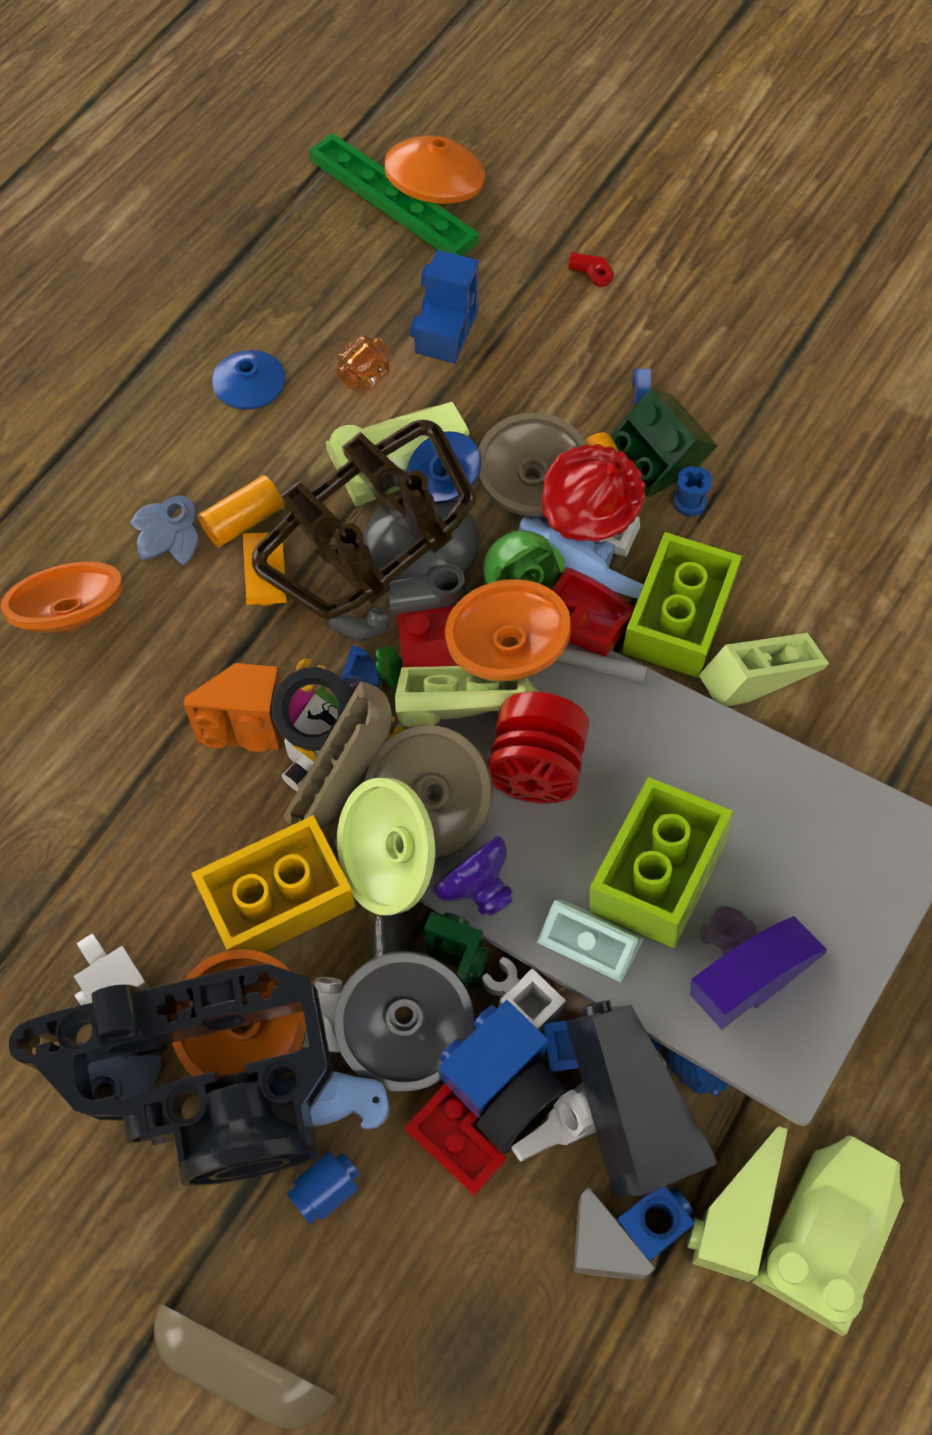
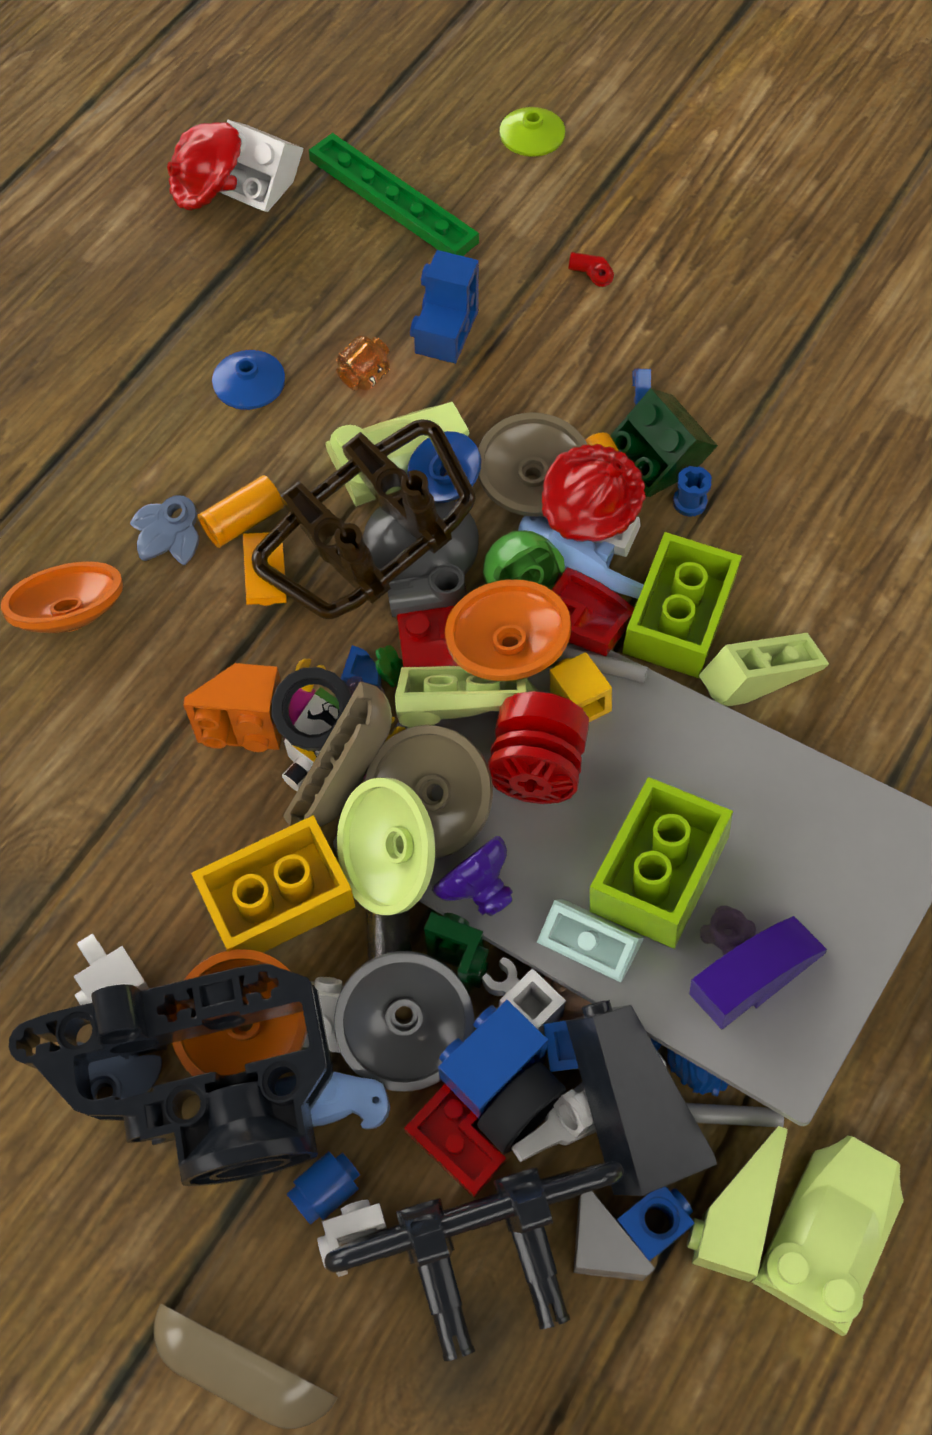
dark grey arm [329,607,390,642] -> none
orange dish [384,135,485,204] -> none
none -> red piece [167,122,242,211]
none -> white slope [220,120,304,212]
none -> white bracket [317,1200,387,1277]
none -> black piece [324,1161,624,1361]
none -> lime dish [500,107,565,157]
none -> yellow brick [549,652,612,722]
none -> light grey bar [686,1103,784,1127]

